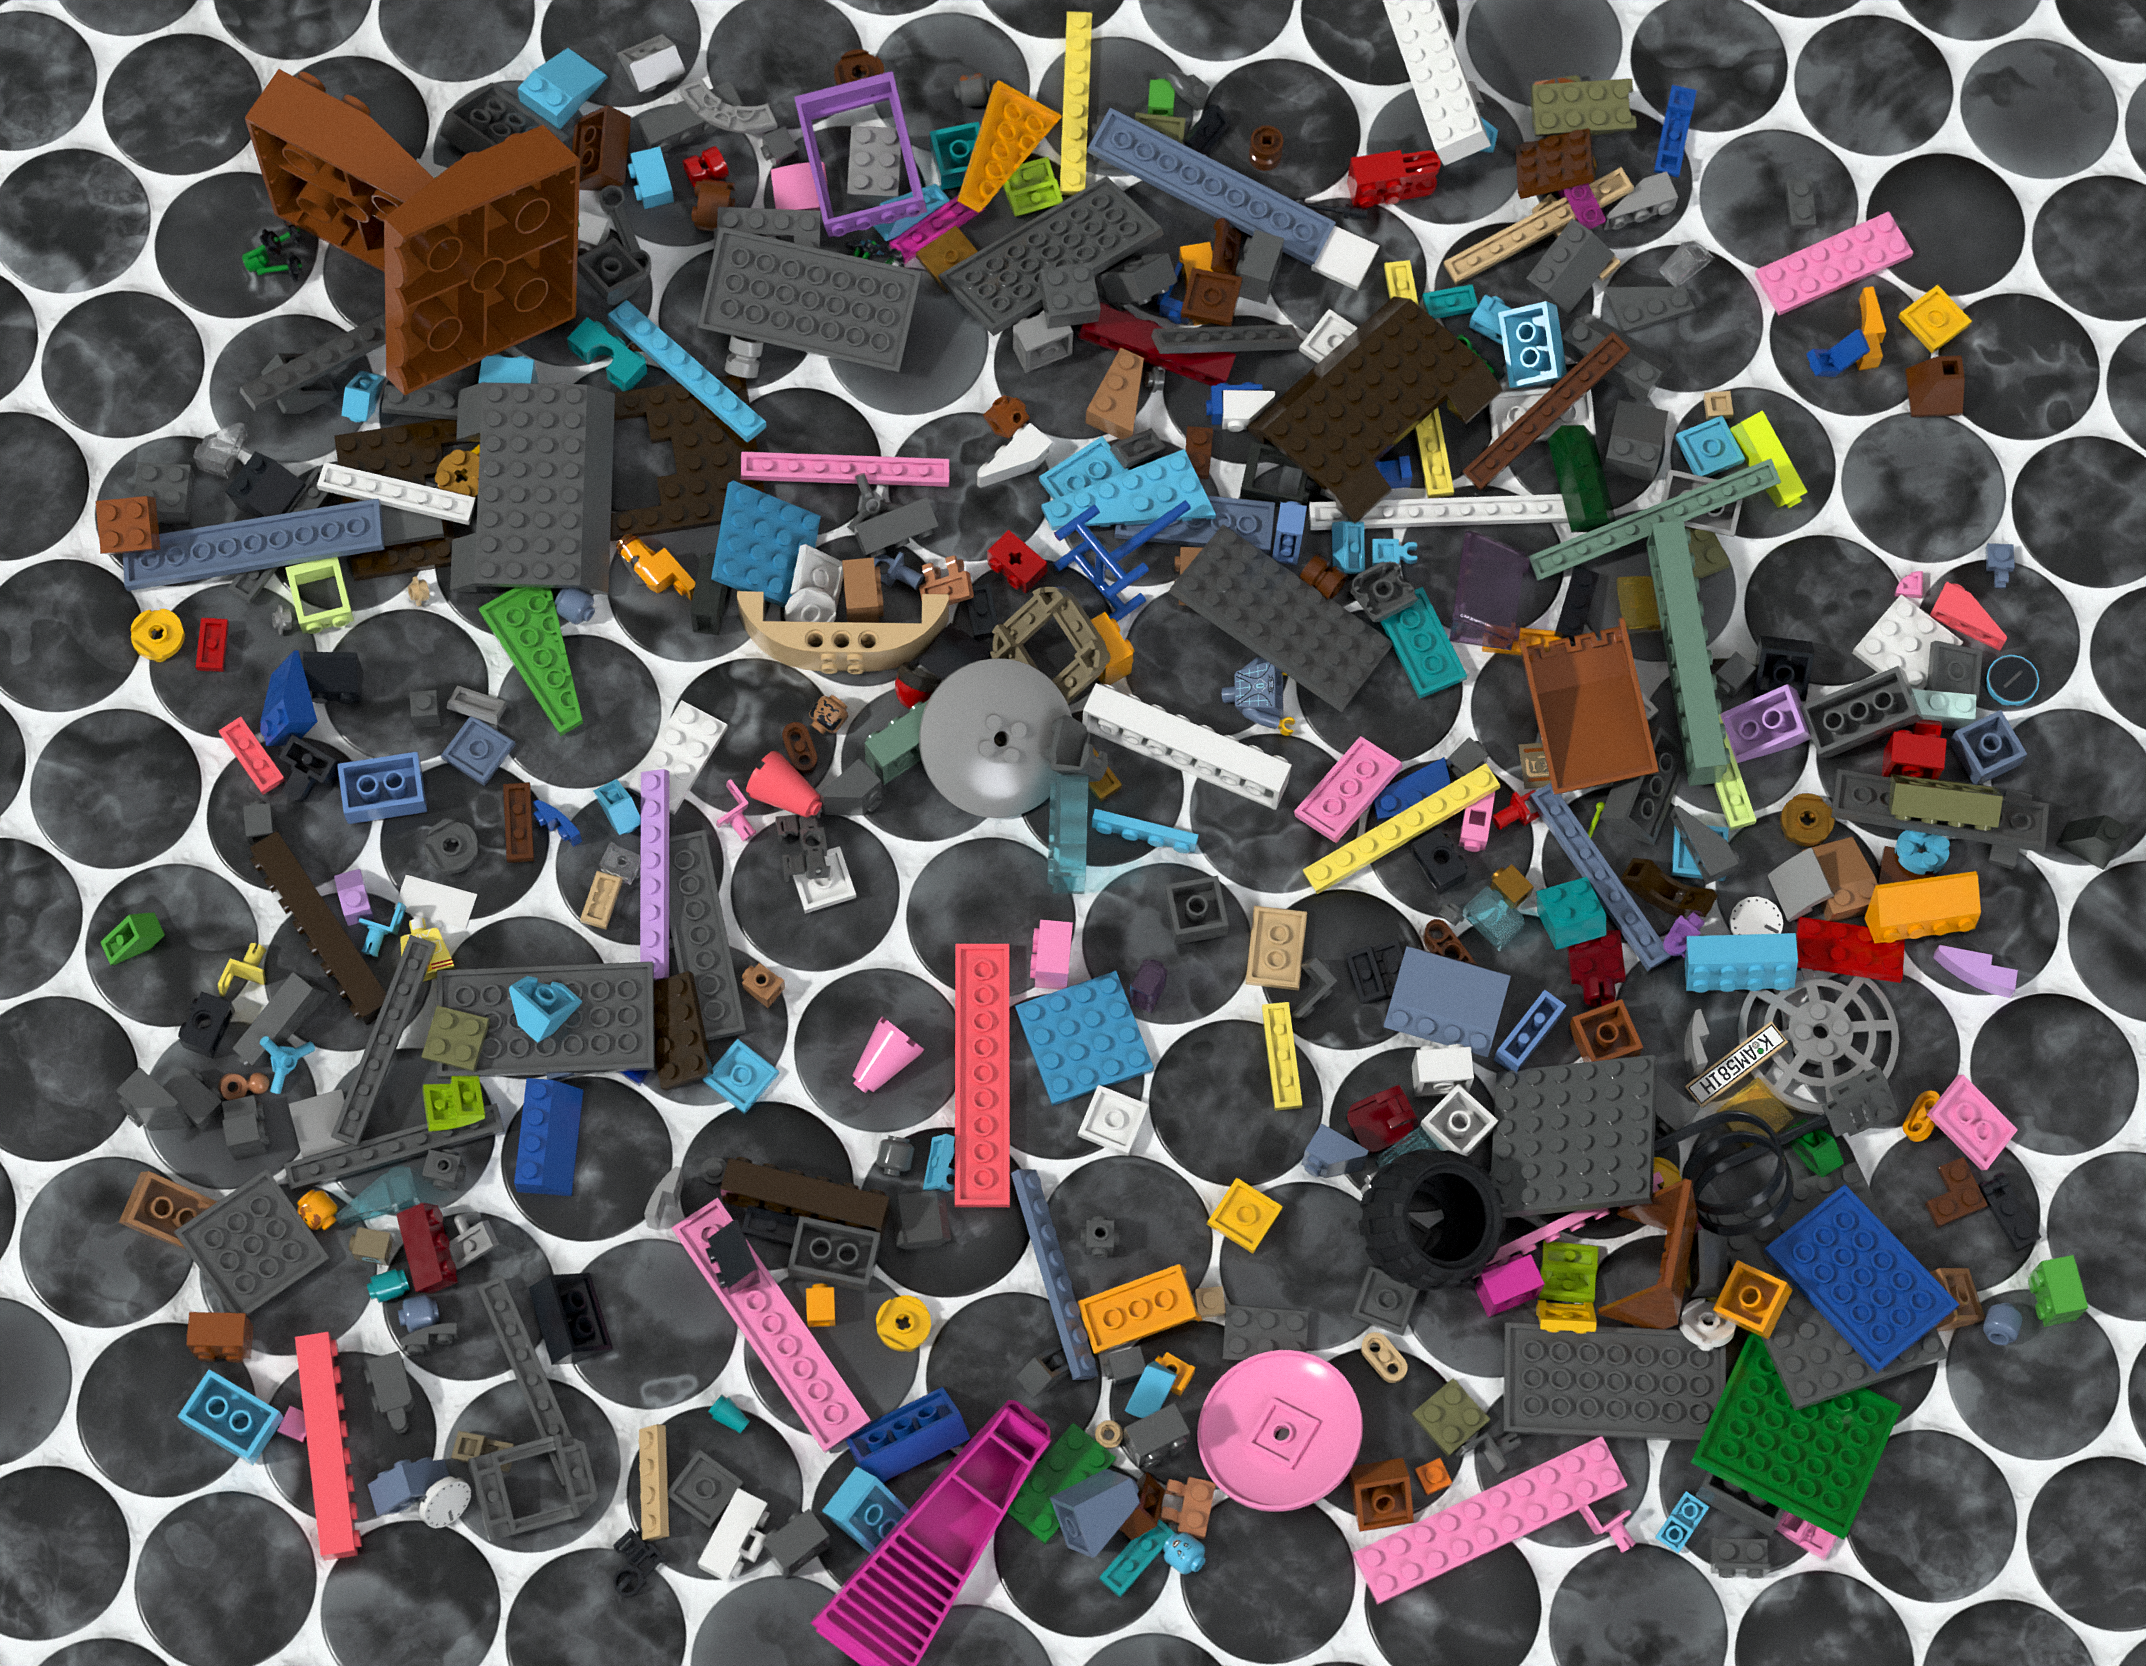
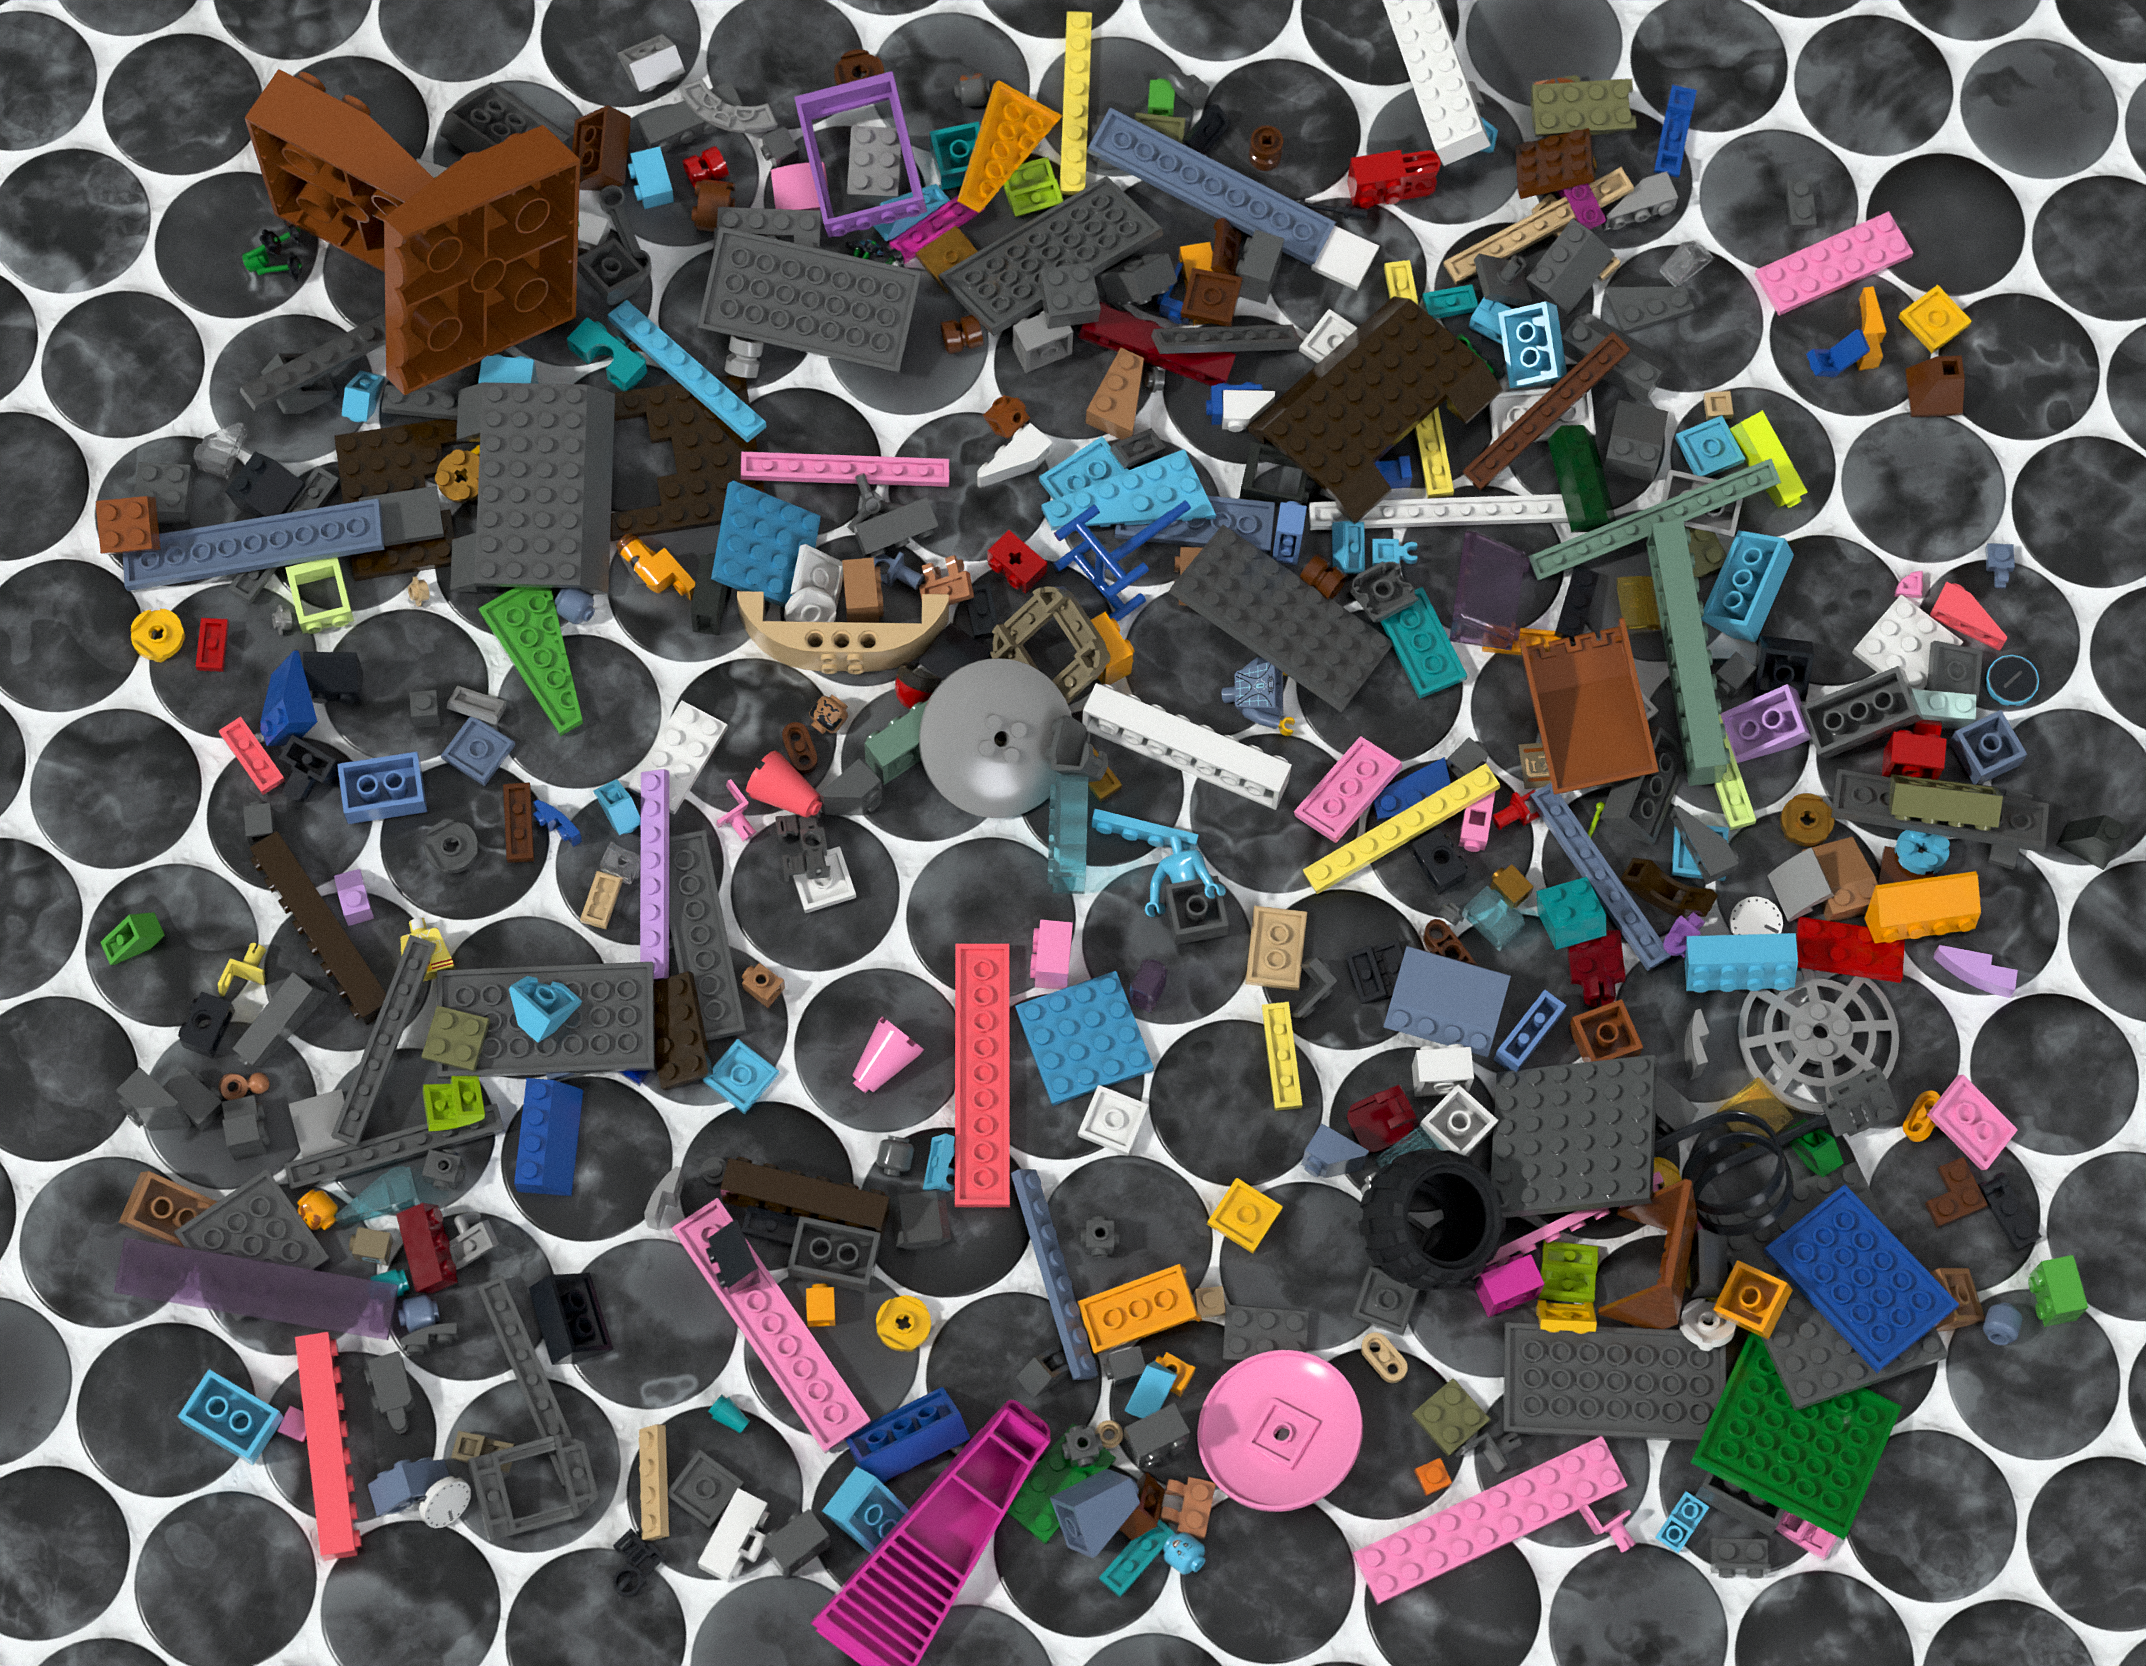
dark orange brick [186,1312,253,1363] -> none
medium azure piece [260,1036,315,1094] -> none
white plate [317,462,477,525] -> none
medium azure bracket [358,902,407,957] -> none
white sticker [394,875,477,929] -> none
medium azure slope [517,48,607,129] -> none
reddish brown plate [1185,426,1213,480] -> none
dark orange slope [1349,1458,1414,1532] -> none
tile [1685,1022,1788,1109] -> none
none -> clear purple plate [114,1237,399,1340]
none -> reddish brown wheel [940,315,984,355]
none -> dark grey brick [1061,1425,1103,1468]
none -> medium azure piece [1145,835,1226,917]
none -> dark grey tile [1474,253,1532,307]
none -> medium azure slope [1701,530,1794,642]

